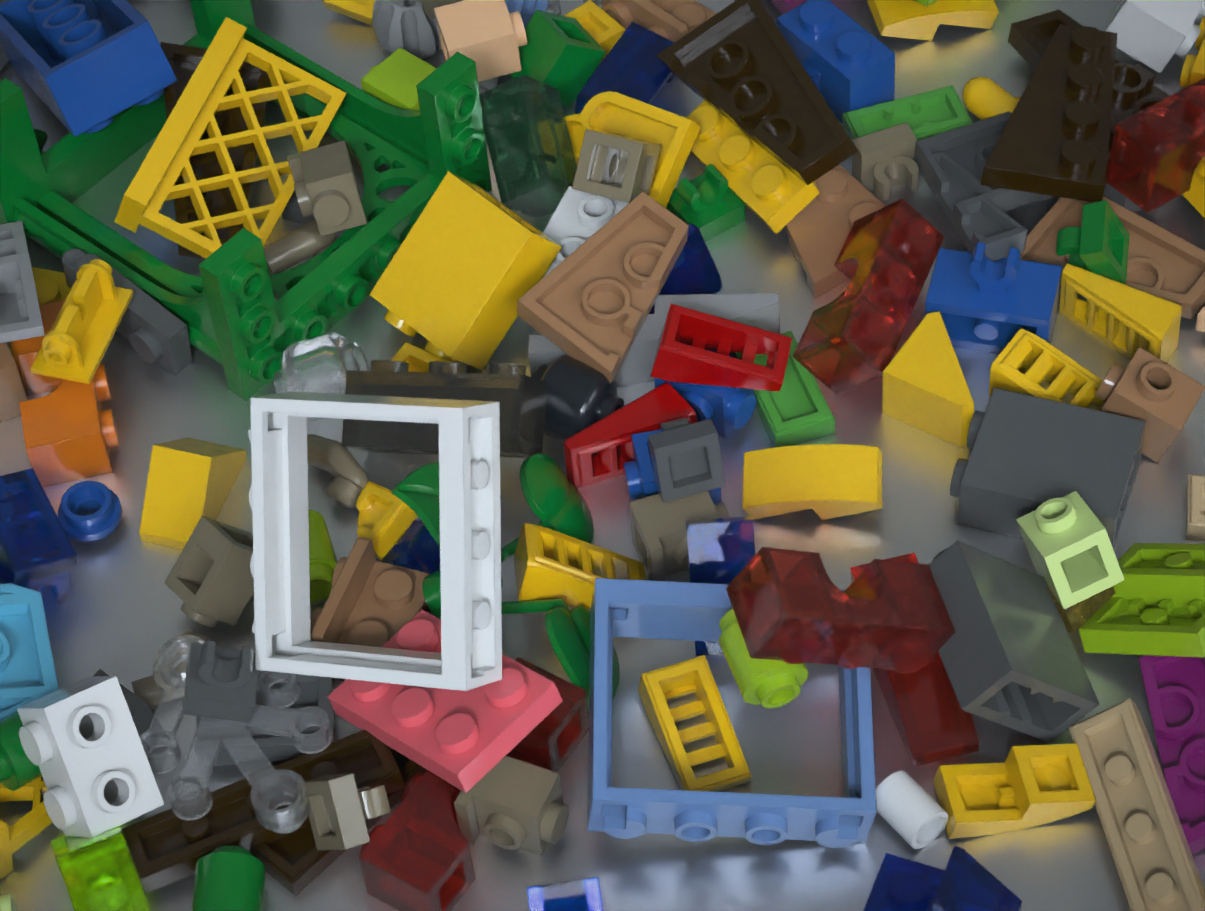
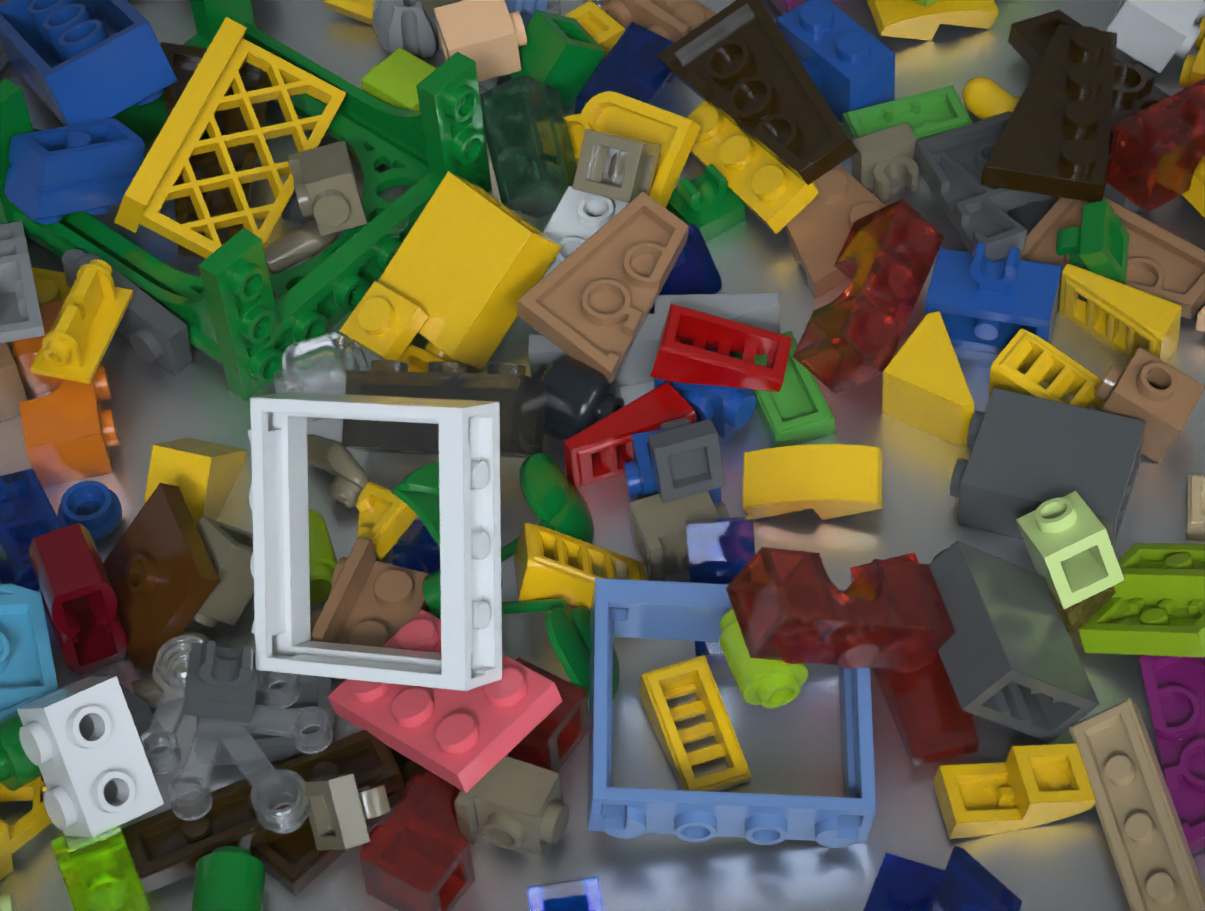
white hinge [876,770,949,849] -> none
none -> blue brick [4,118,145,224]
none -> dark red brick [29,523,128,675]
none -> reddish brown plate [103,483,220,670]
none -> yellow plate [339,281,429,367]

